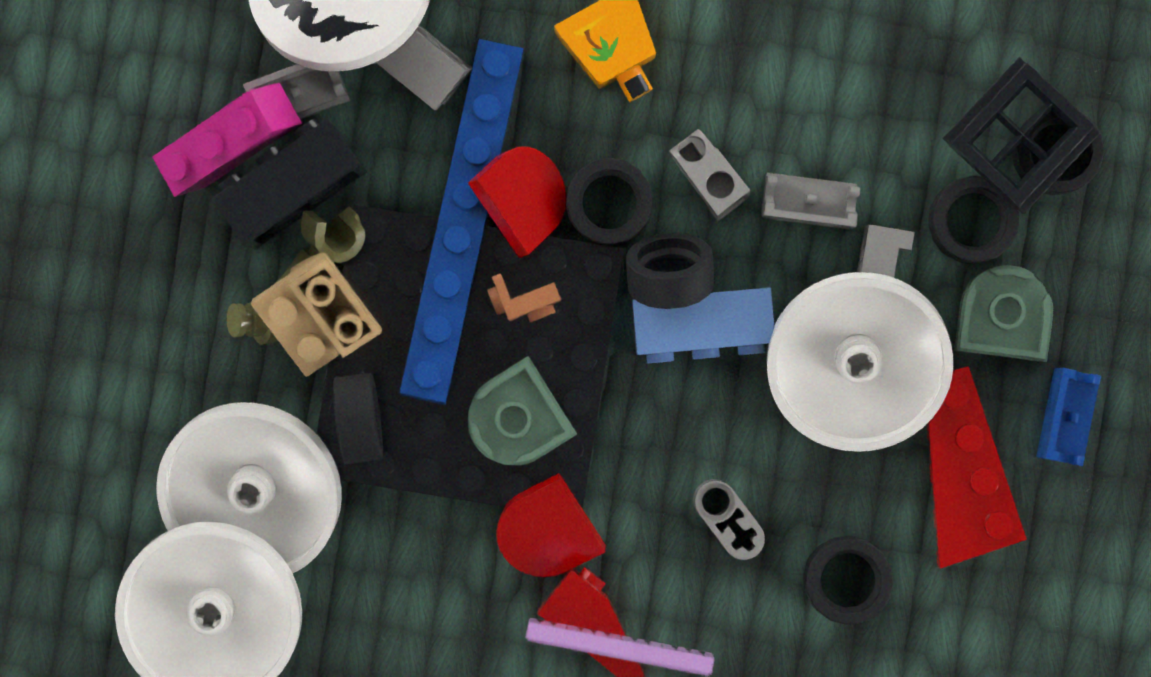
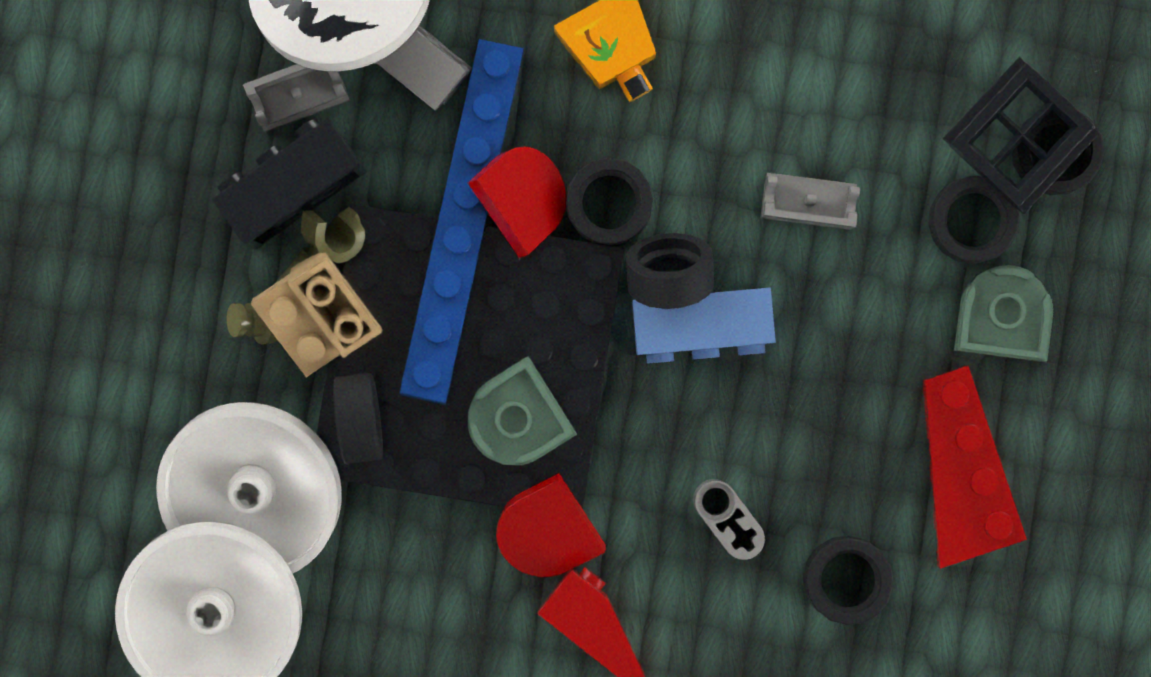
dark pink brick [152,83,302,197] -> none
nougat bracket [487,273,561,322] -> none
lavender tile [526,618,714,676] -> none
light grey leg [669,129,750,222] -> none
white dish [767,272,953,452] -> none
light grey leg [857,224,915,278] -> none
blue hinge [1036,368,1101,466] -> none

